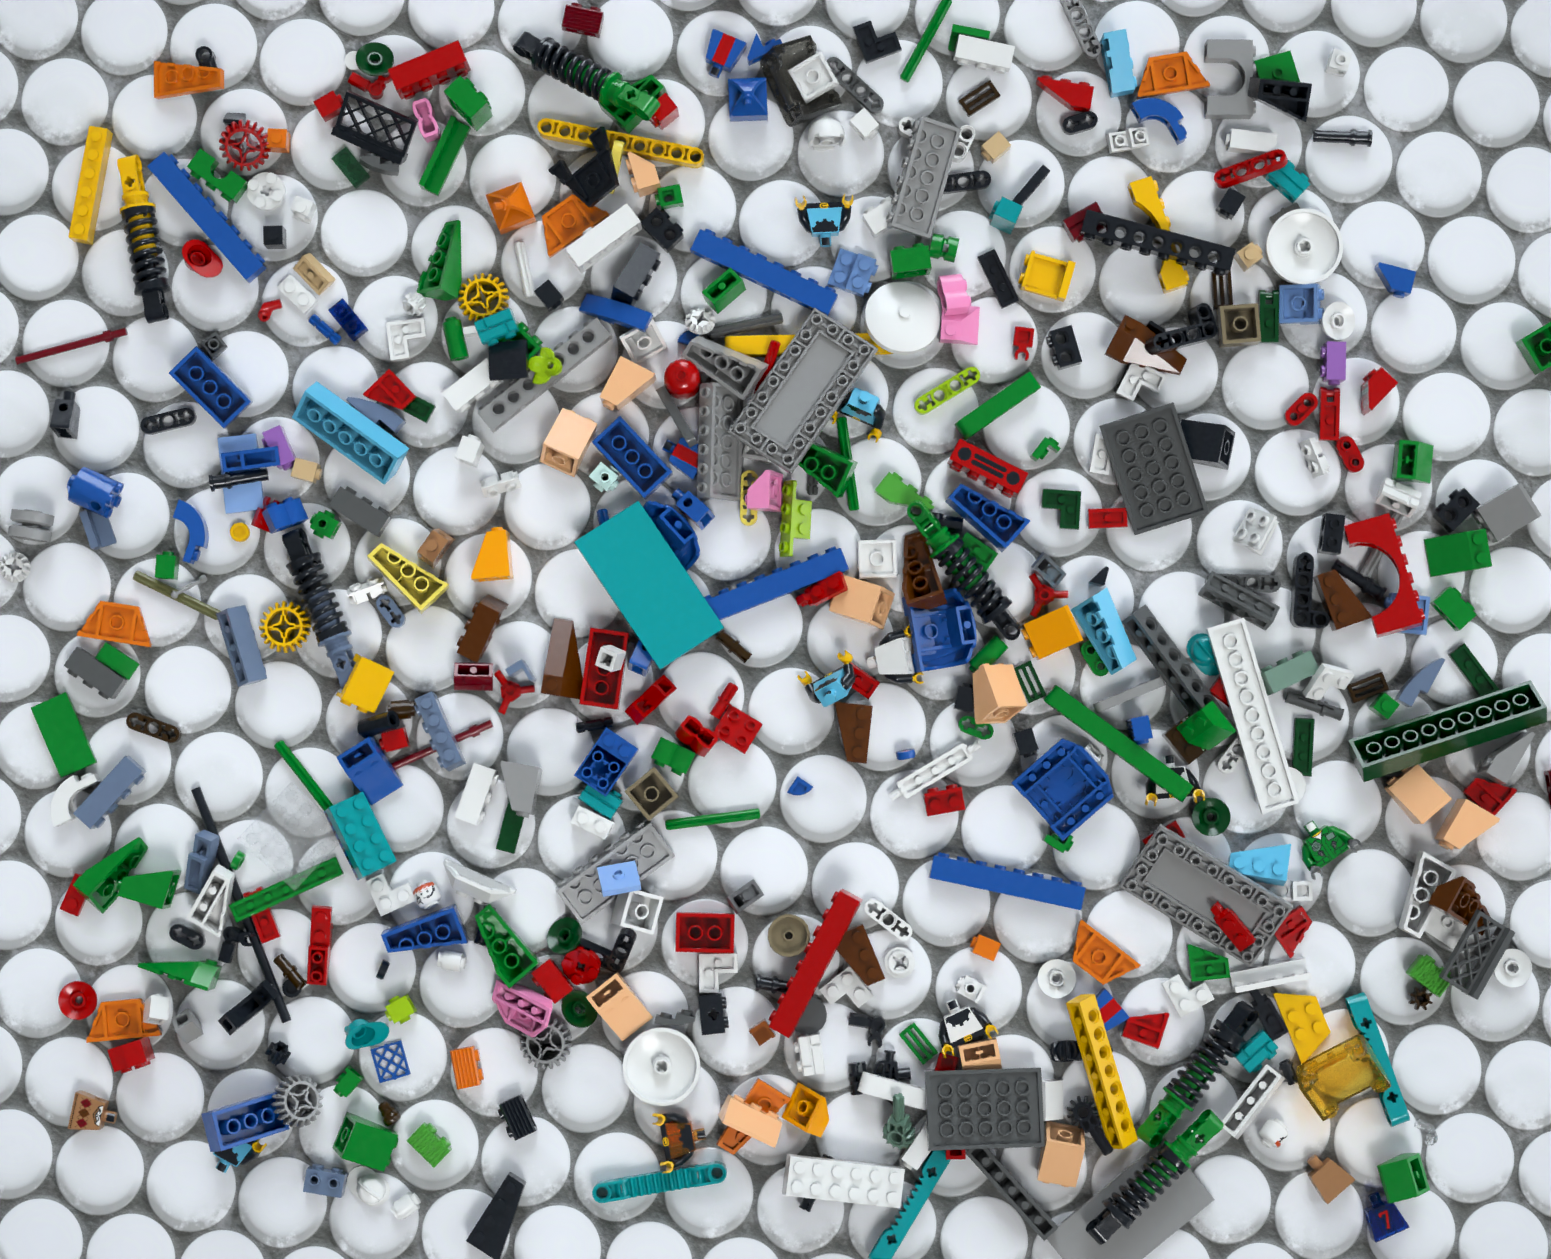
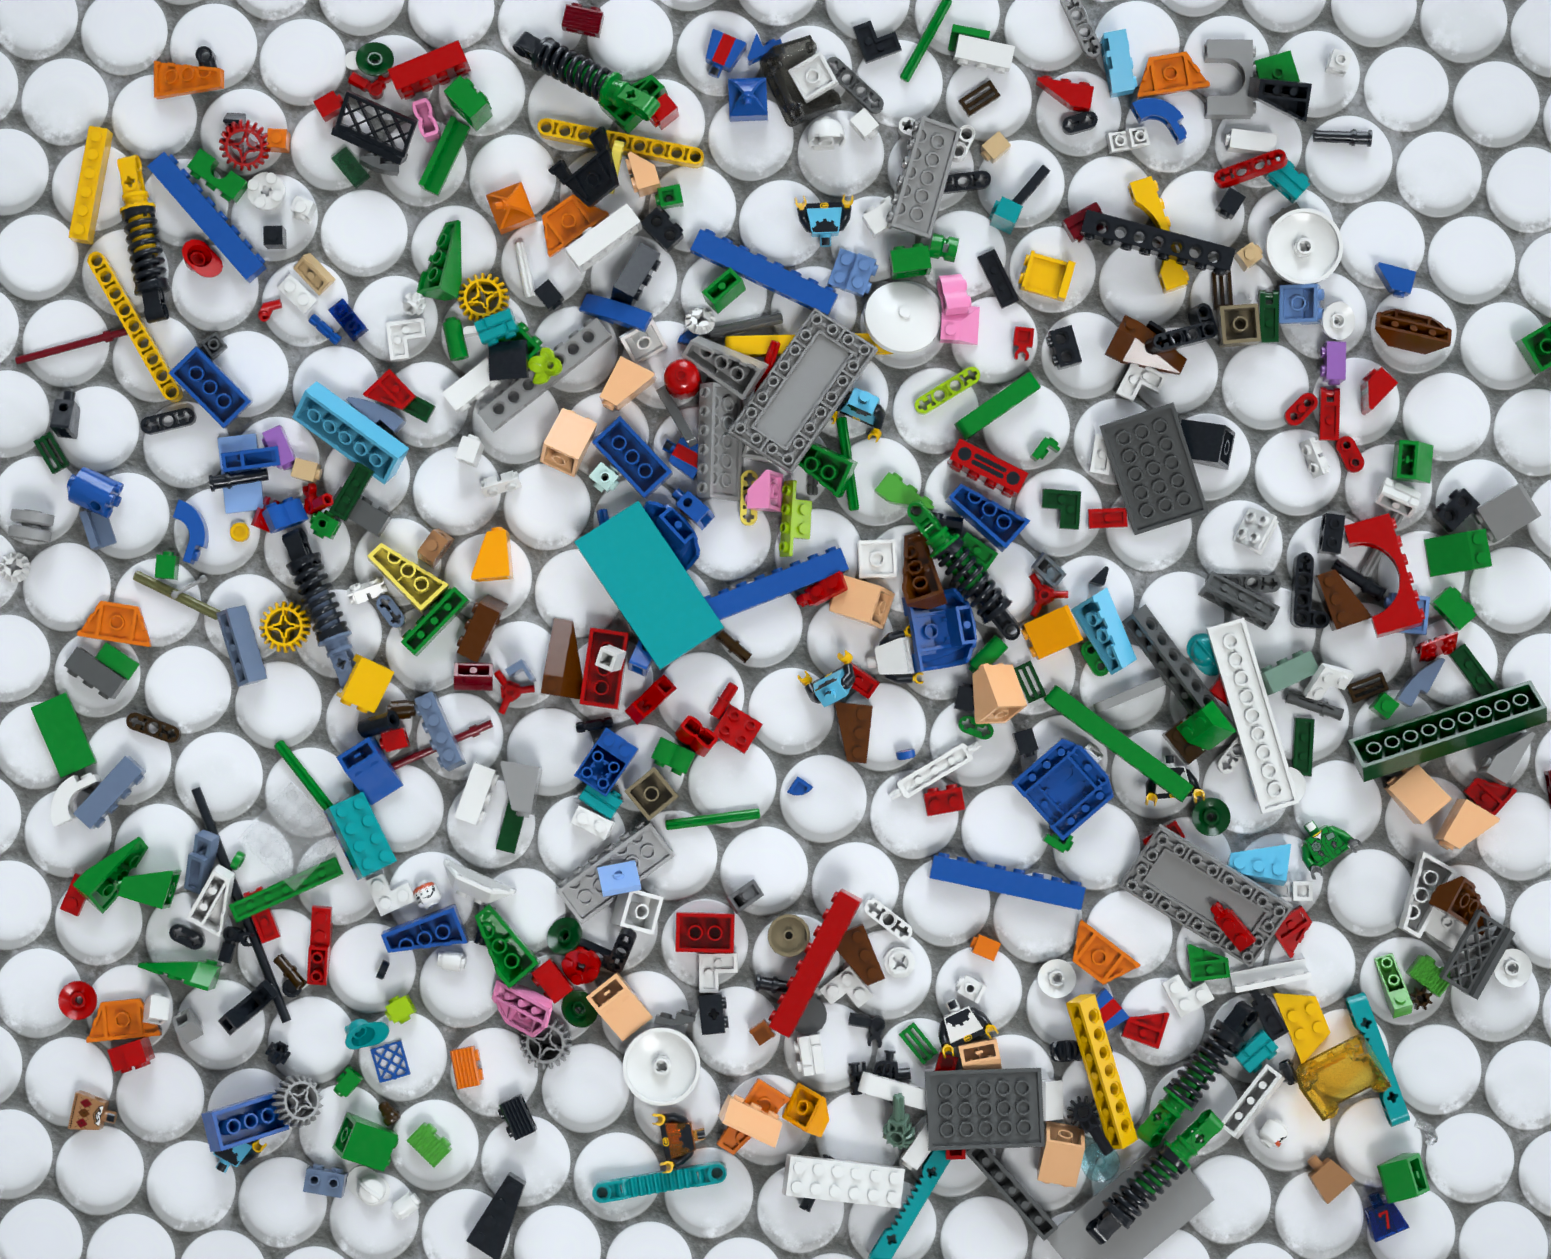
blue brick [1125,715,1153,745] -> none
none -> dark green tile [33,432,70,474]
none -> yellow beam [87,252,183,403]
none -> red bar [303,483,333,514]
none -> dark green tile [328,462,375,521]
none -> green brick [401,587,470,656]
none -> clear light blue dish [1081,1143,1120,1182]
none -> bright green slope [1374,953,1413,1019]
none -> reddish brown wedge [1375,309,1452,355]
none -> red hinge [1415,631,1458,662]

